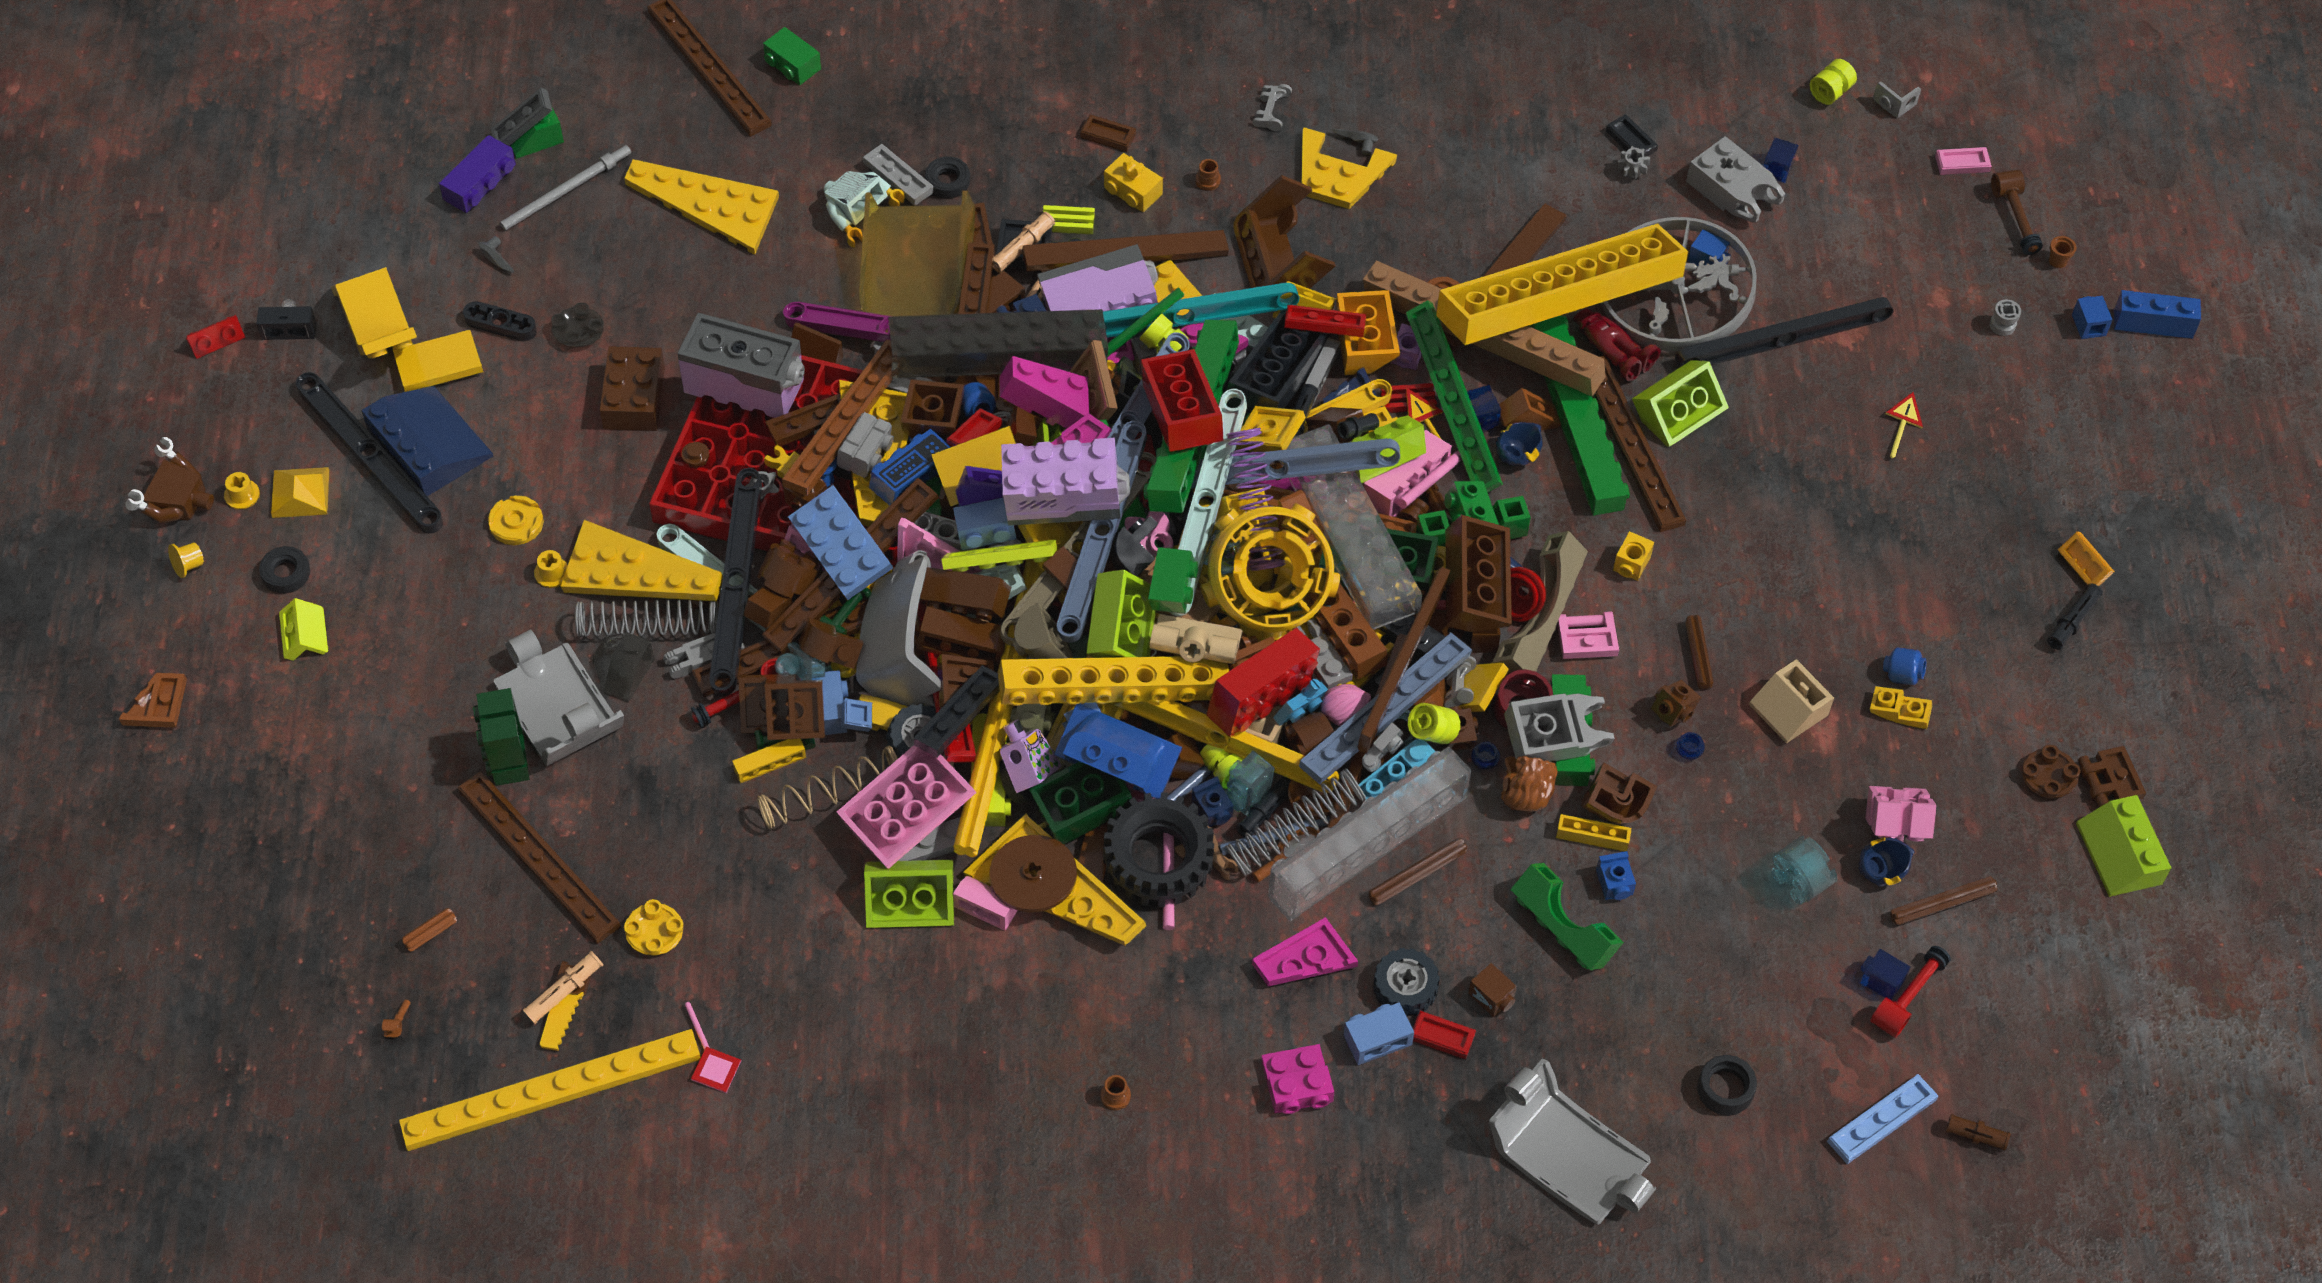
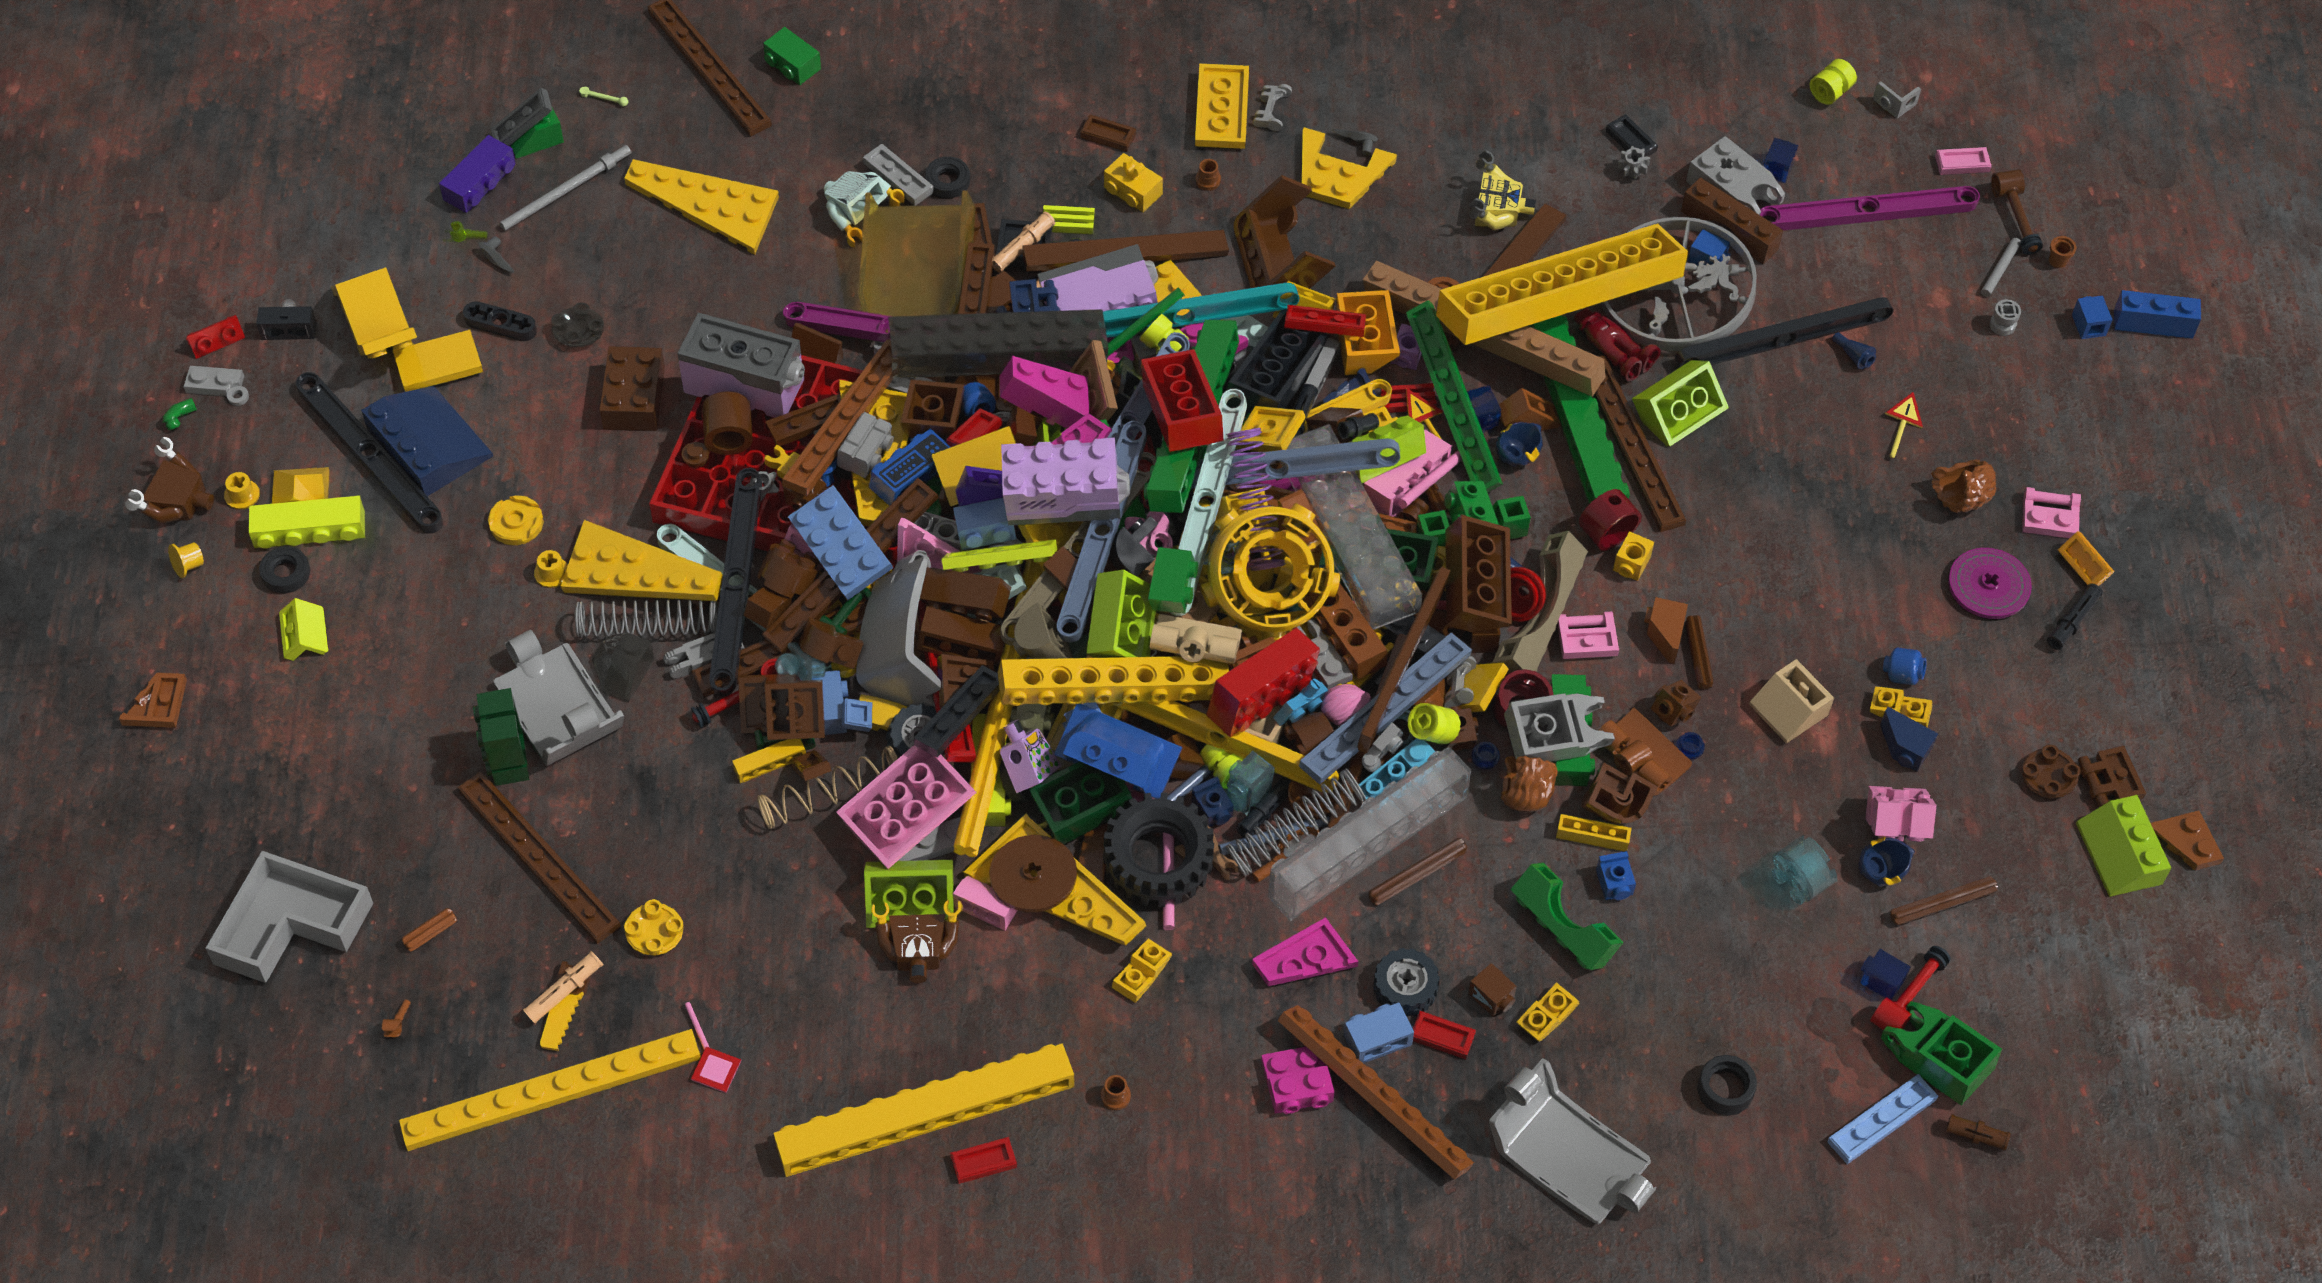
none -> green arm [162,398,197,430]
none -> light grey hinge [184,366,249,406]
none -> light grey piece [206,851,373,983]
none -> neon yellow brick [249,496,365,548]
none -> clear neon green hand [449,221,488,242]
none -> yellowish green hinge [579,87,628,107]
none -> reddish brown piece [702,391,753,455]
none -> yellow brick [774,1043,1074,1177]
none -> reddish brown tile [790,750,832,781]
none -> reddish brown torso [871,900,963,983]
none -> red tile [950,1137,1017,1184]
none -> dark blue plate [1009,279,1061,330]
none -> yellow slope [1112,938,1172,1003]
none -> yellow plate [1195,64,1249,149]
none -> dark orange plate [1278,1005,1474,1180]
none -> torso [1469,151,1536,231]
none -> yellow slope [1517,982,1579,1042]
none -> dark red piece [1578,489,1642,551]
none -> dark orange panel [1598,708,1692,796]
none -> dark orange slope [1644,597,1688,664]
none -> reddish brown arch [1681,177,1784,265]
none -> magenta beam [1760,186,1980,230]
none -> dark blue cone [1832,332,1876,370]
none -> dark blue slope [1880,707,1938,772]
none -> green brick [1881,1001,2002,1106]
none -> dark orange hair [1931,459,1996,513]
none -> magenta piece [1948,548,2032,619]
none -> light grey bar [1981,238,2020,297]
none -> bright pink plate [2022,487,2081,538]
none -> dark orange wing [2151,810,2224,871]

